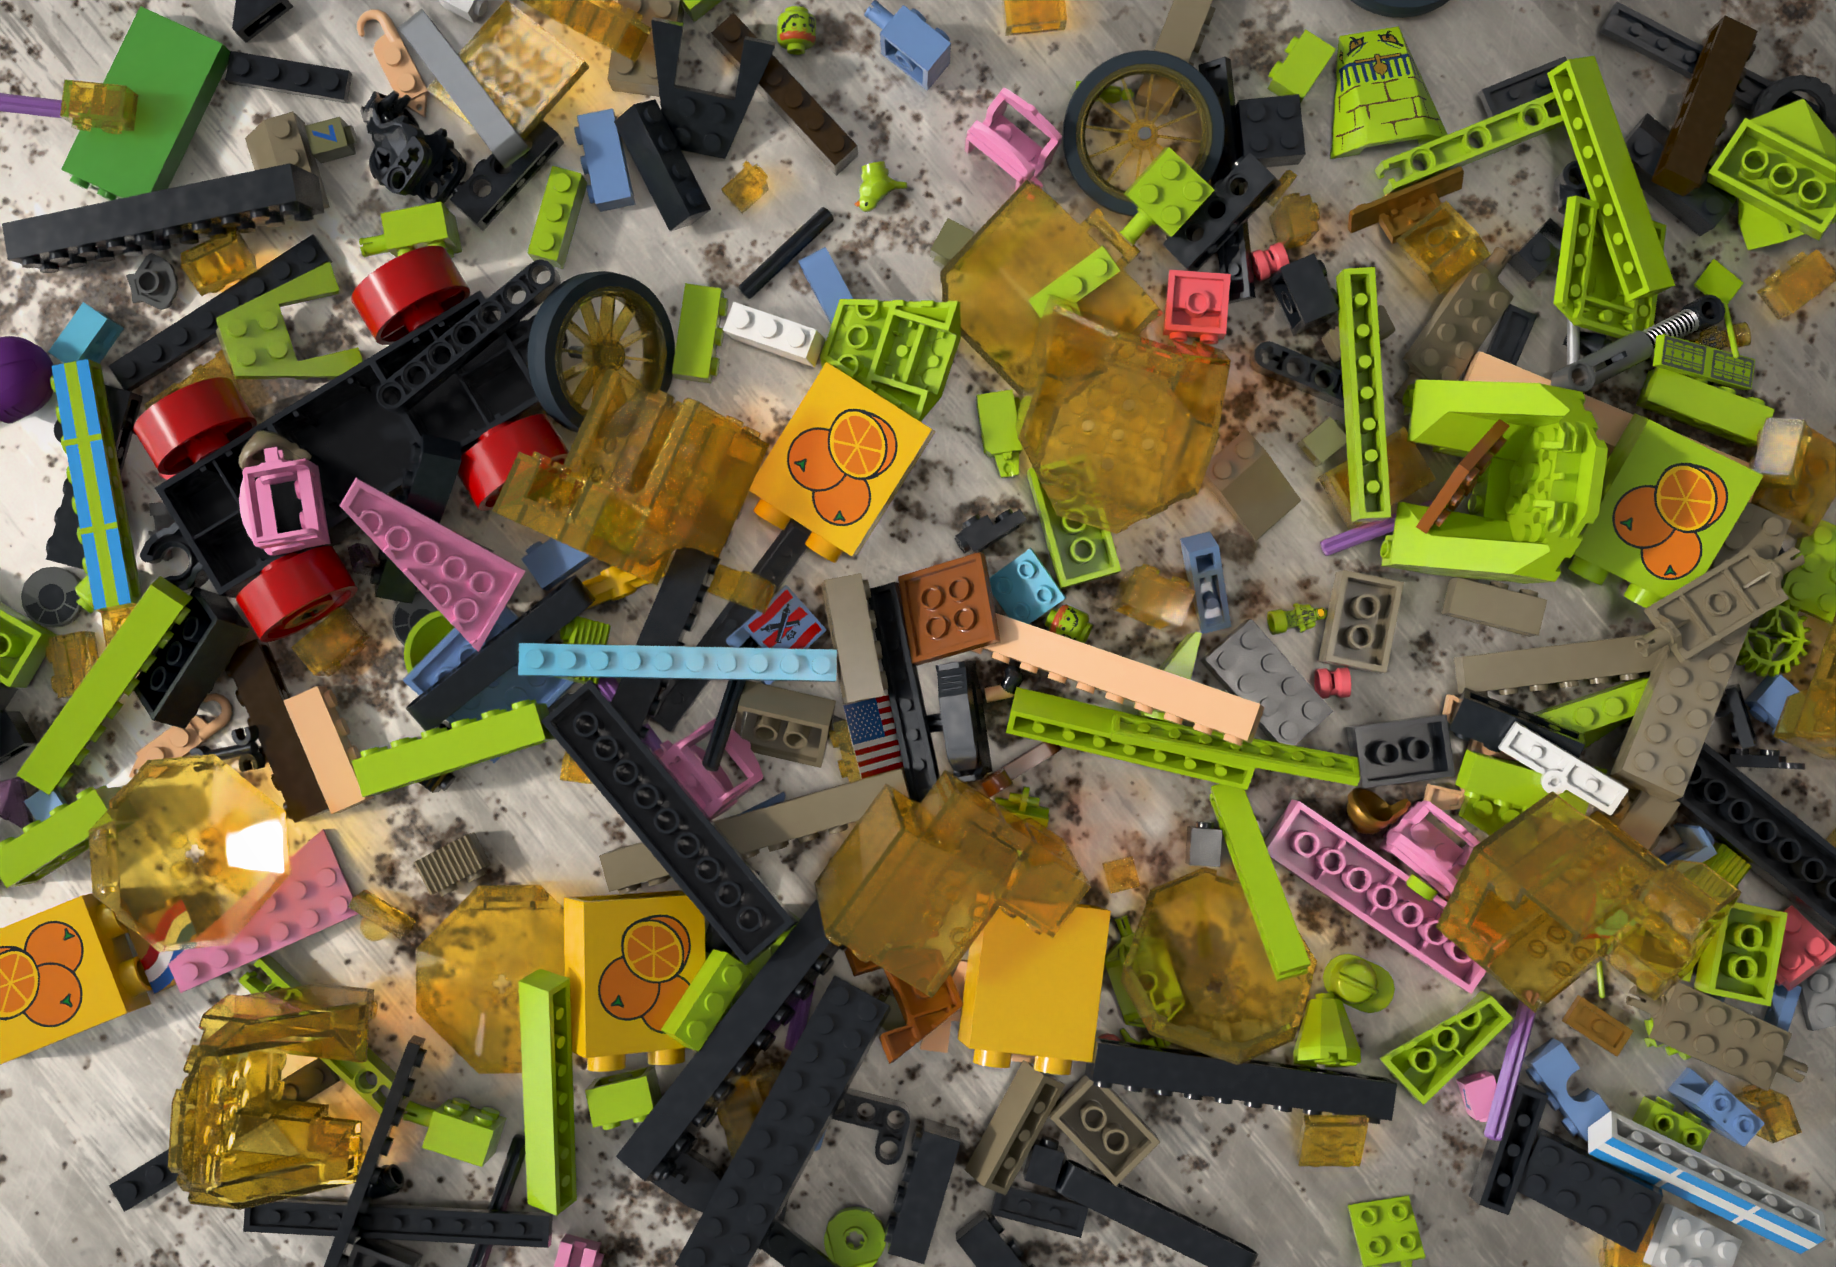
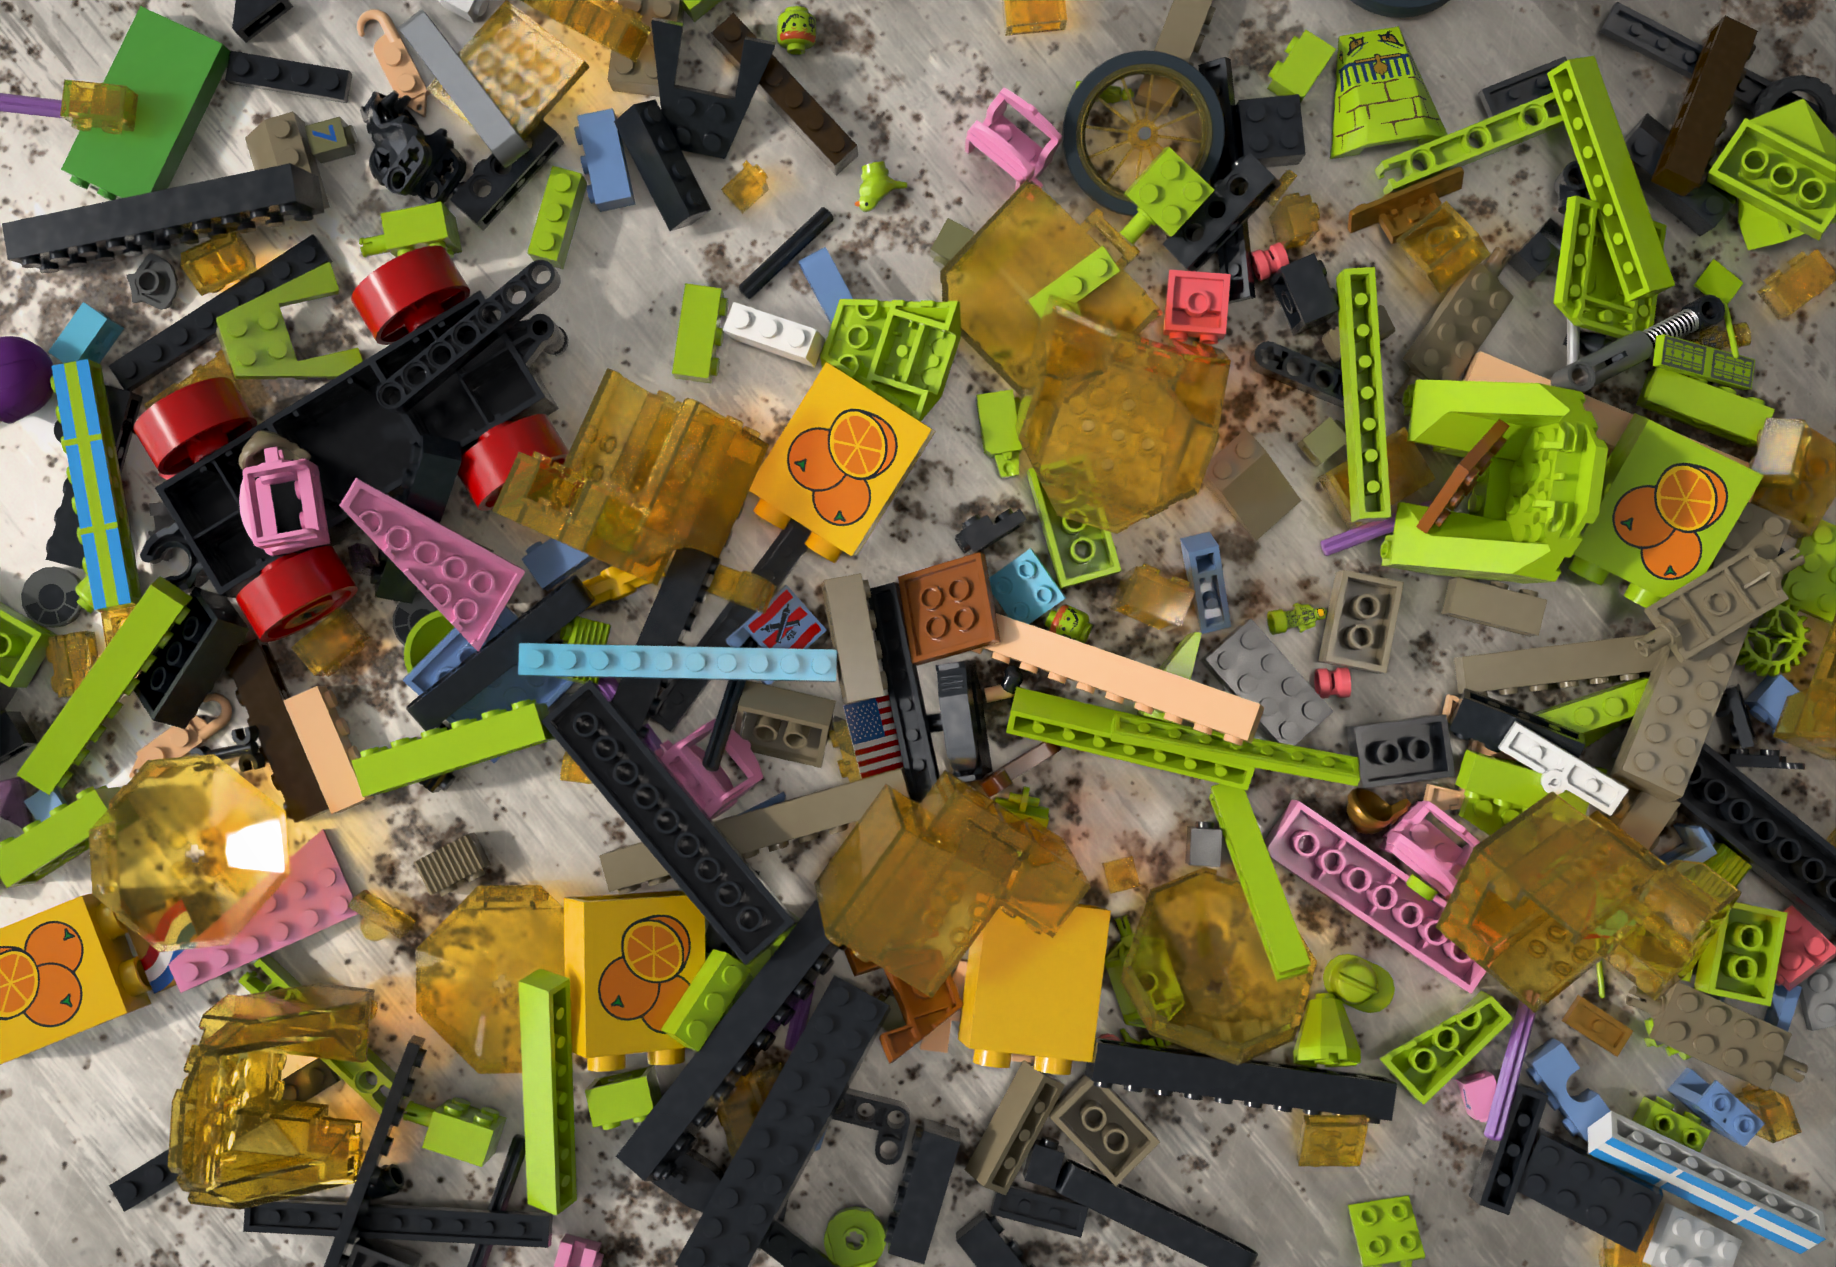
wheel [528,271,675,438] -> none
medium blue brick [864,0,951,91] -> none
black tile [1486,304,1537,366] -> none

